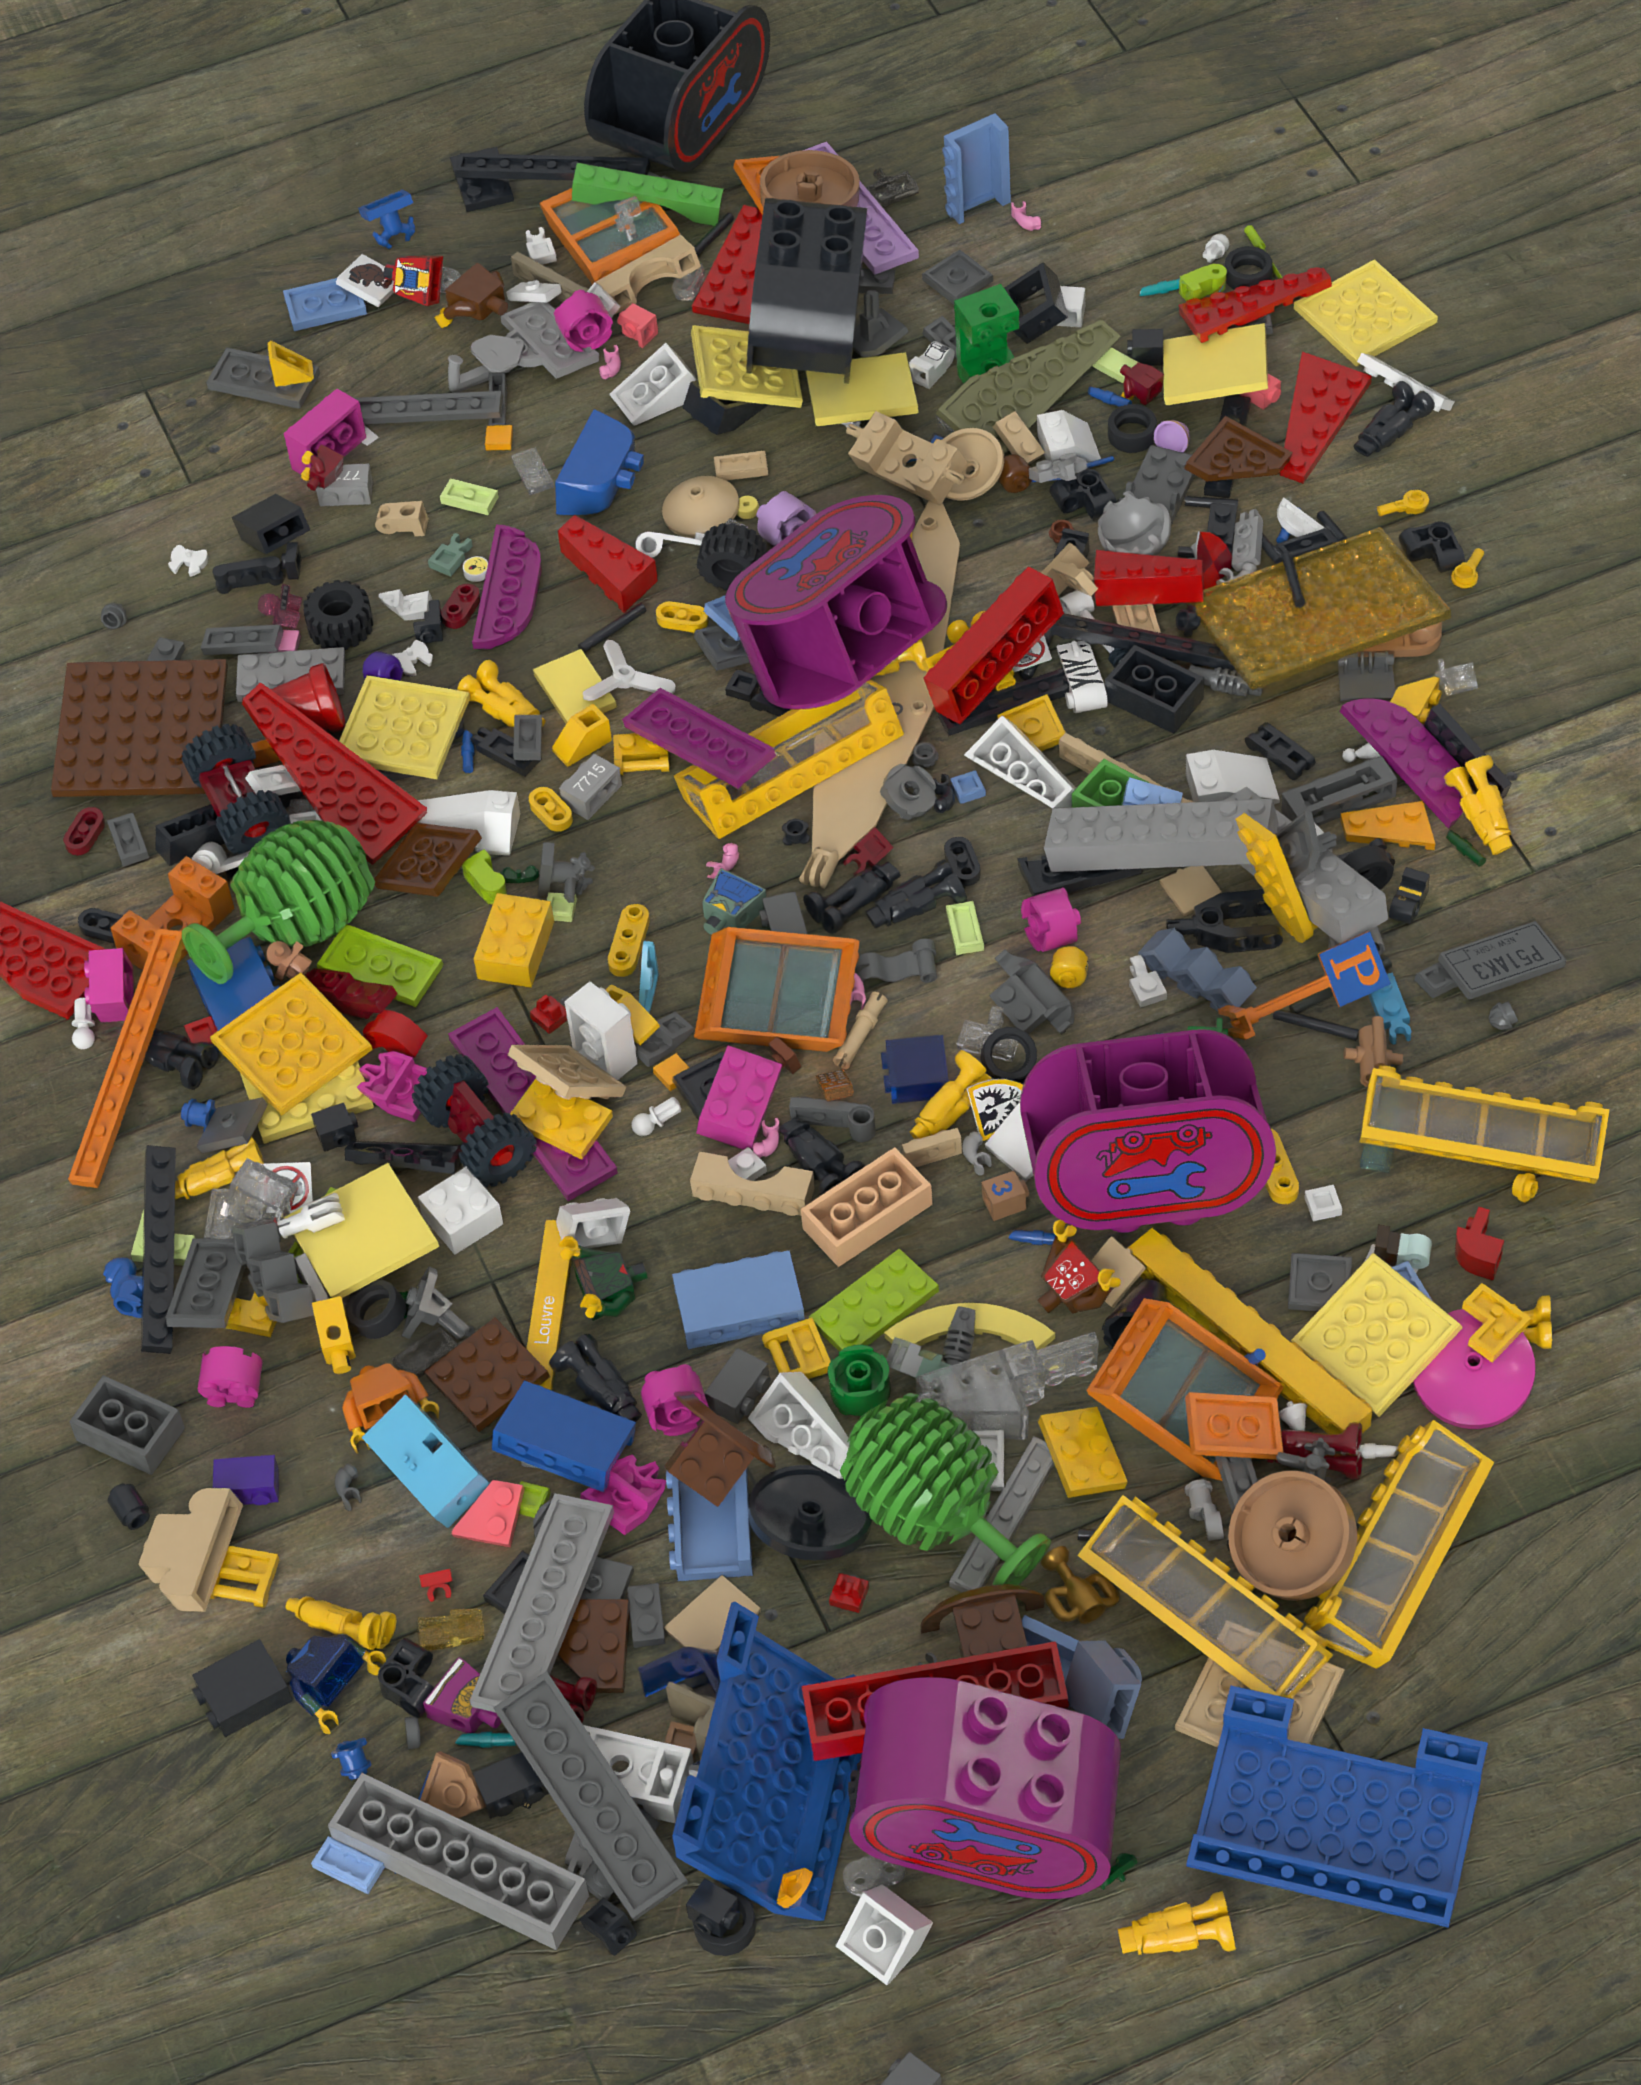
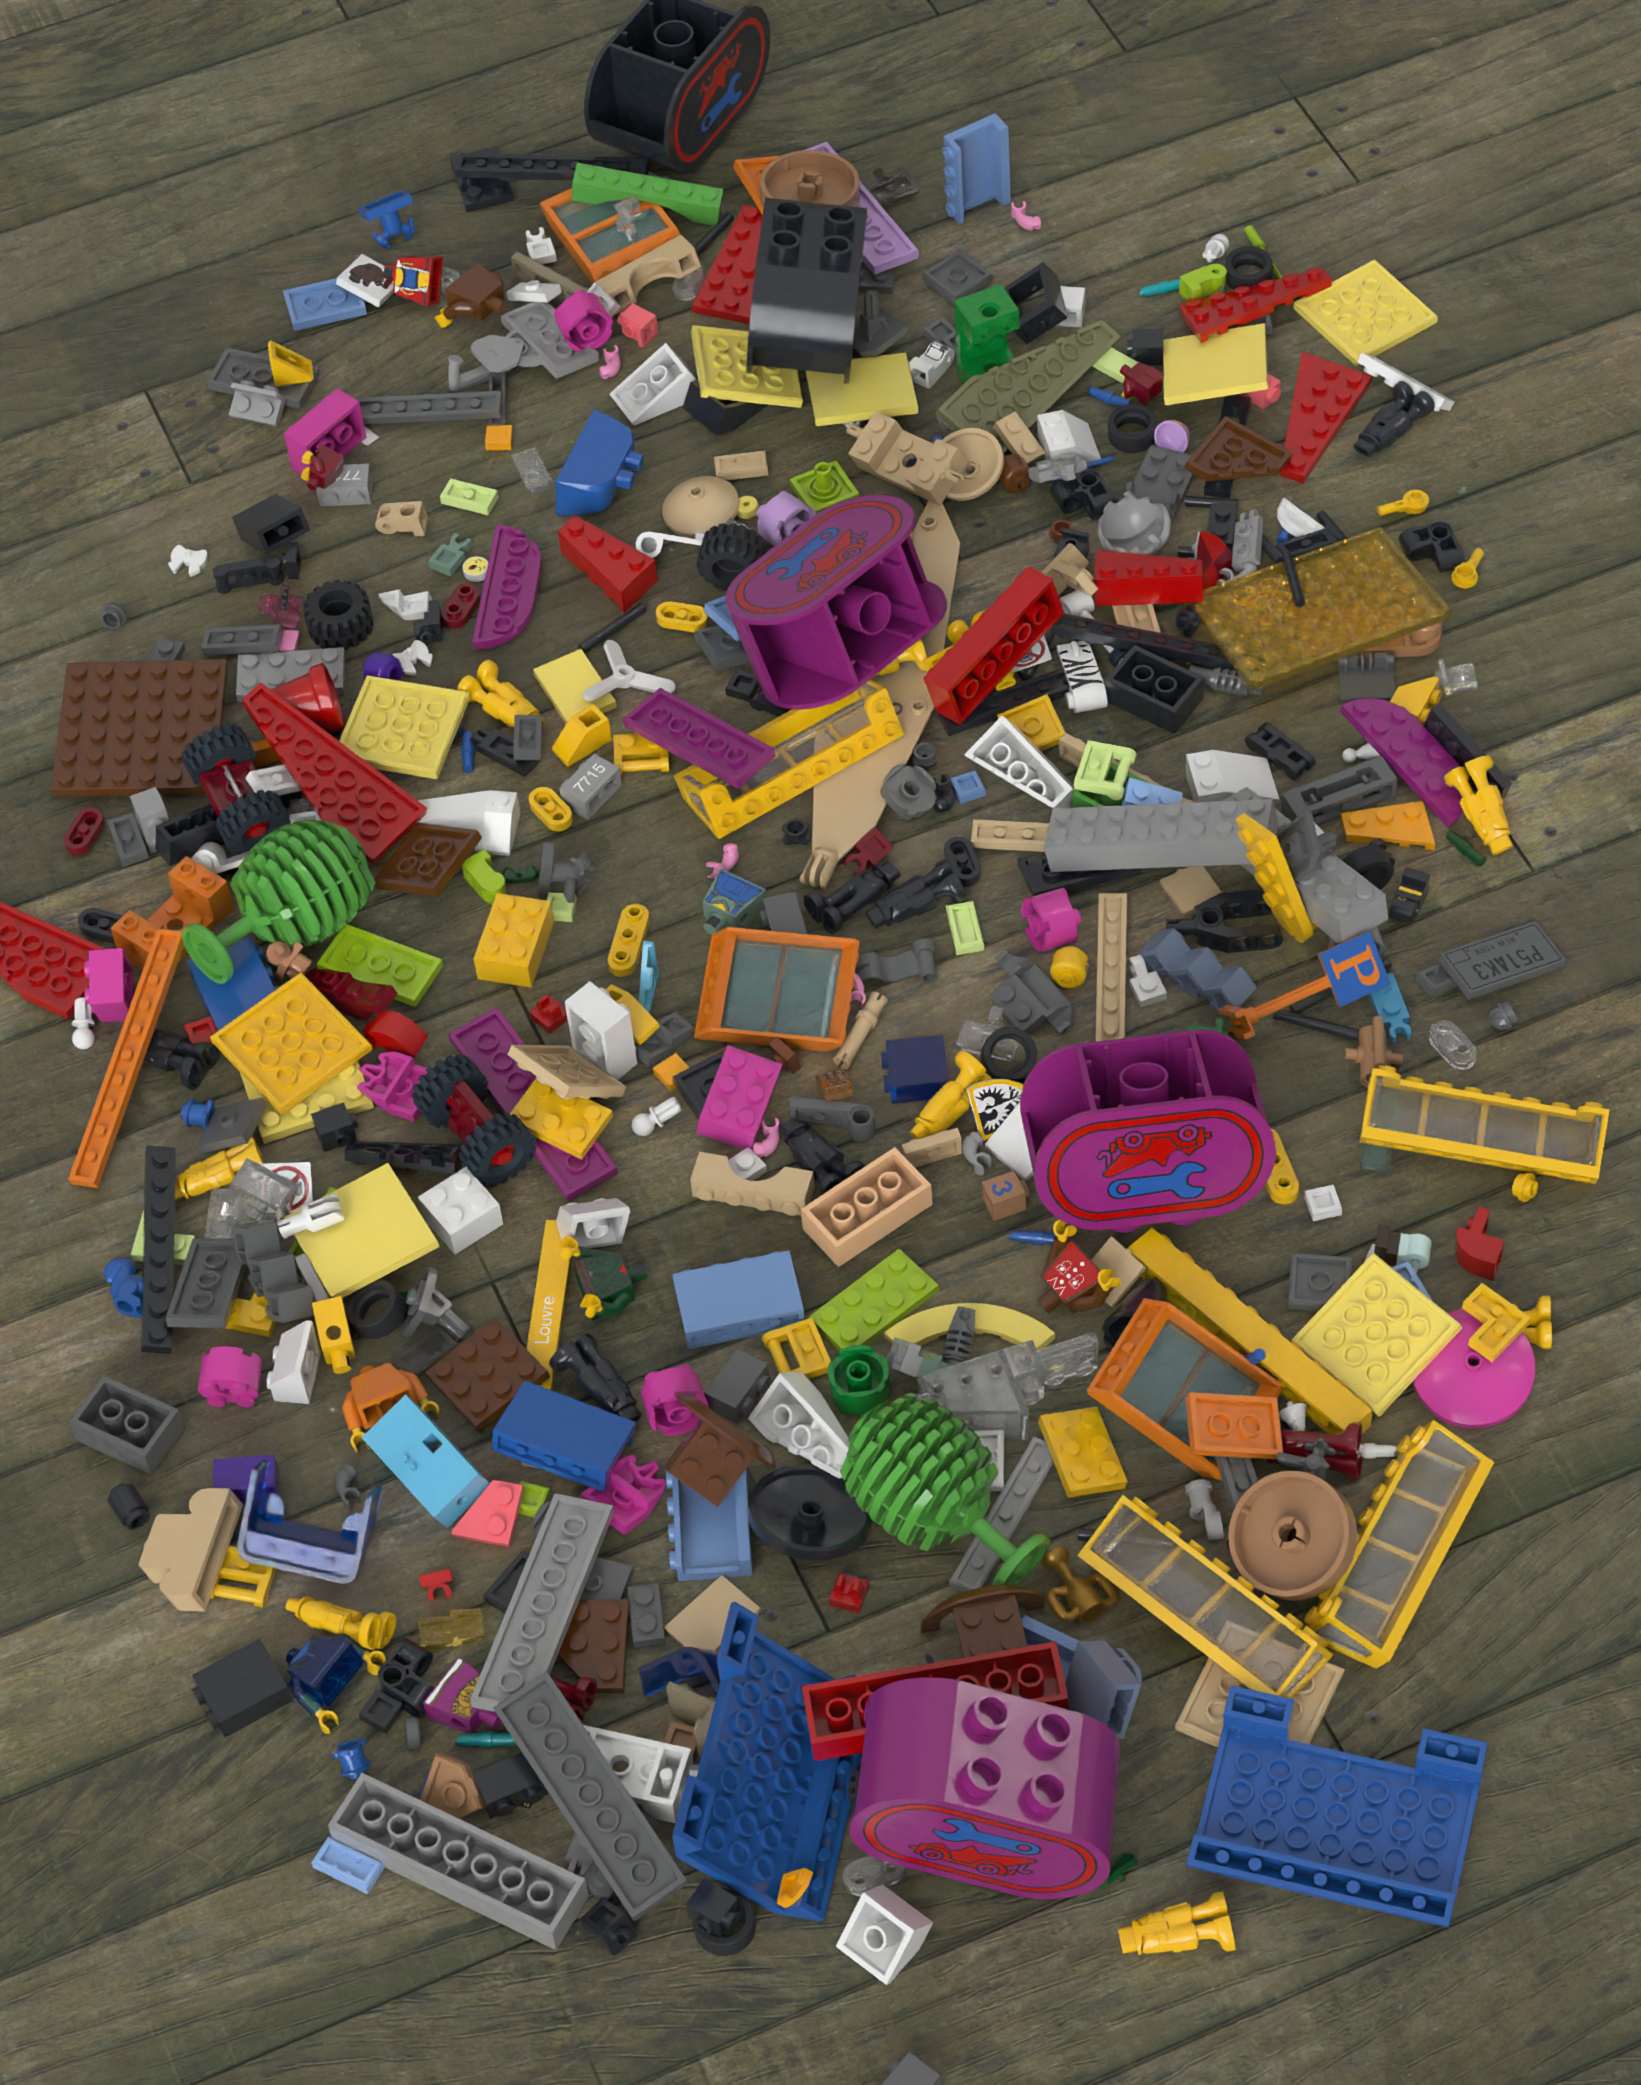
none -> light grey brick [130,787,169,854]
none -> light grey bracket [229,380,286,427]
none -> clear blue windscreen [237,1459,383,1584]
none -> white slope [267,1320,321,1404]
none -> black plate [359,1689,404,1734]
none -> lime plate [790,461,860,513]
none -> tan plate [971,819,1049,852]
none -> yellowish green plate [1074,740,1136,800]
none -> tan plate [1096,893,1127,1041]
none -> clear plate [1429,1020,1477,1070]

